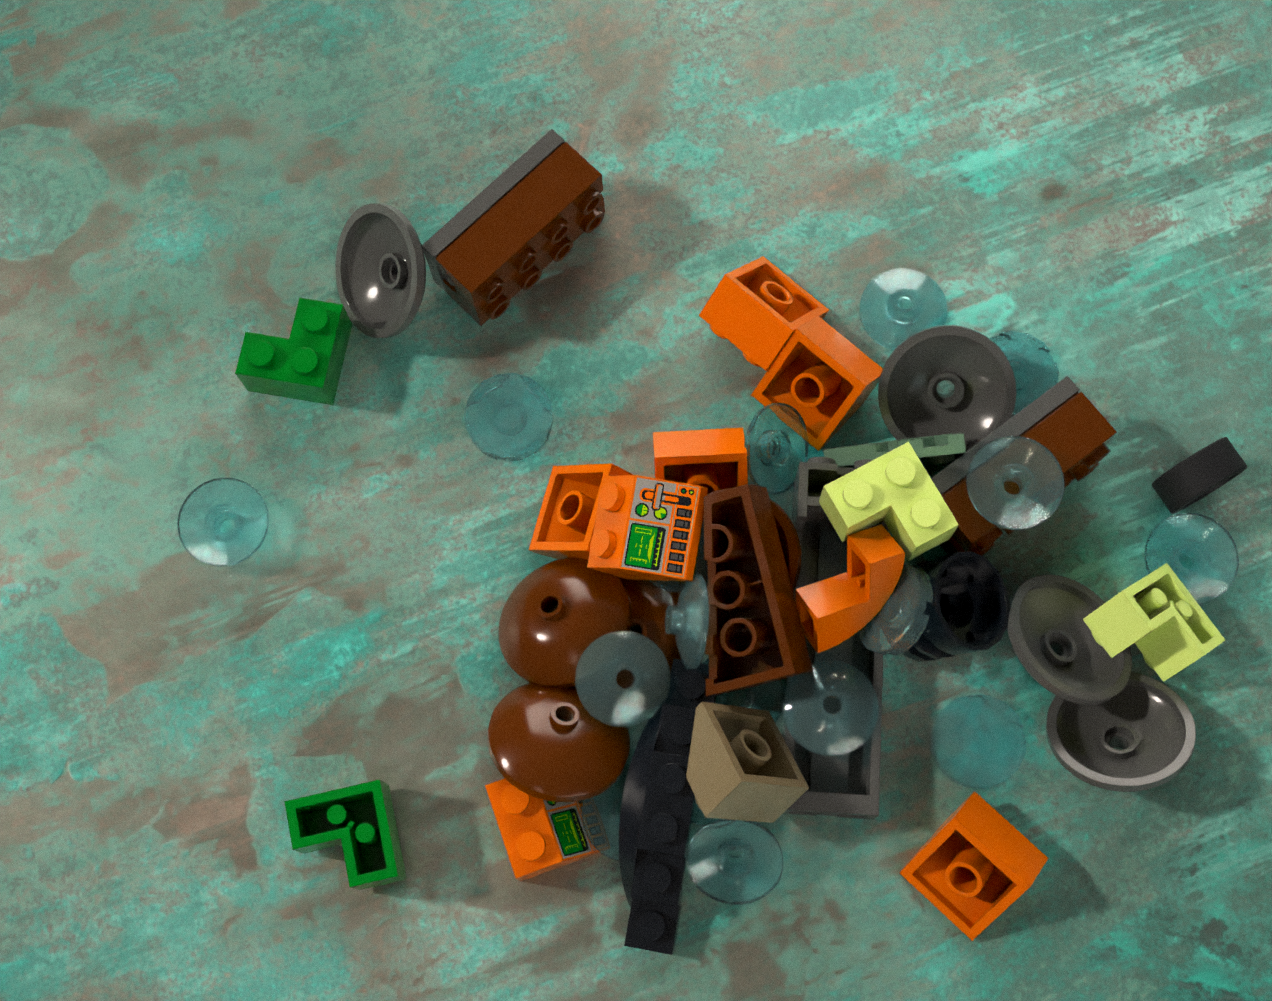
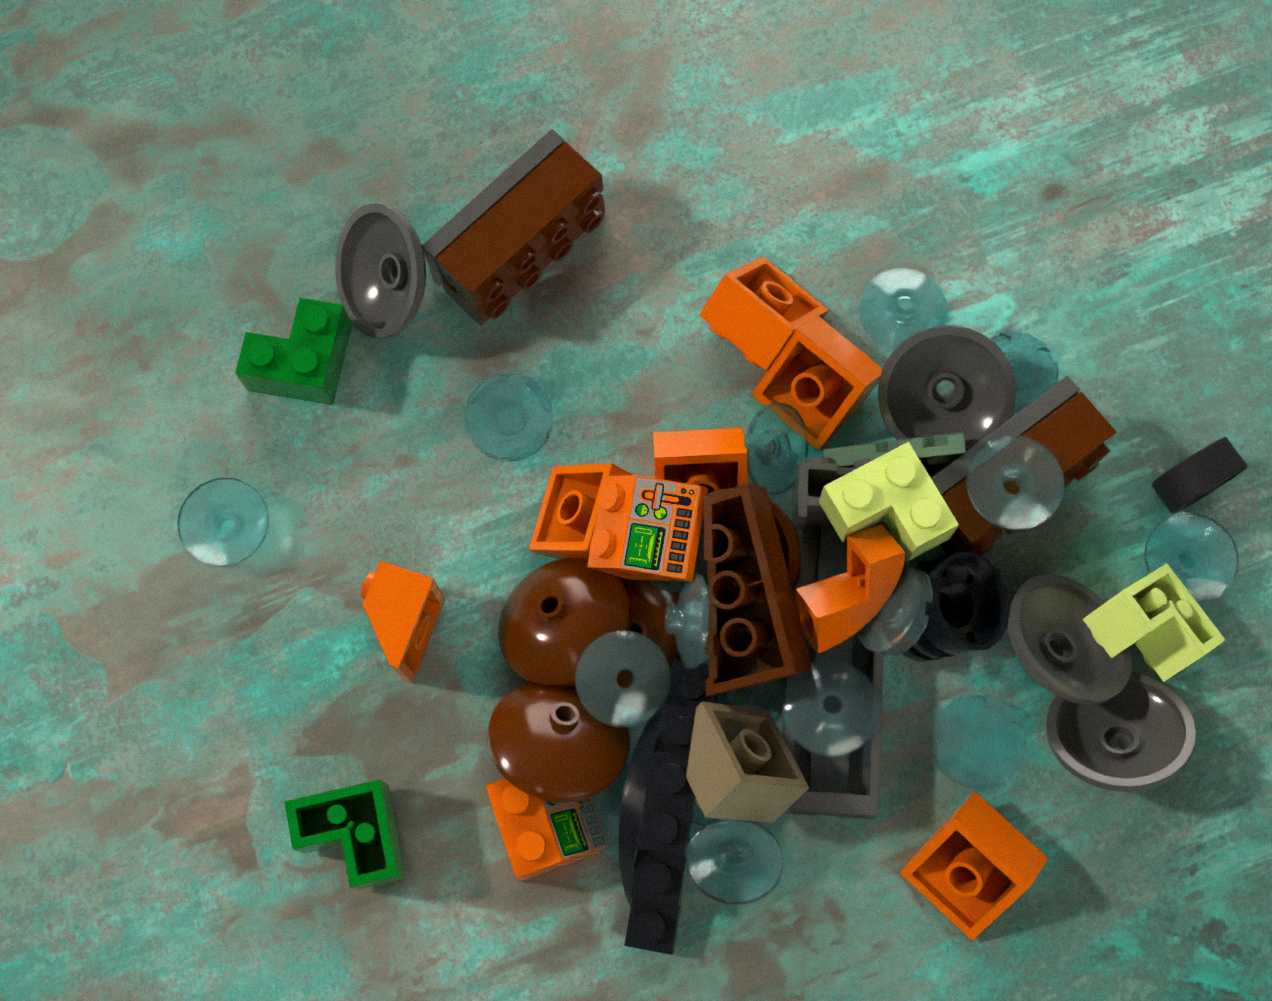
none -> orange slope [361,560,445,684]

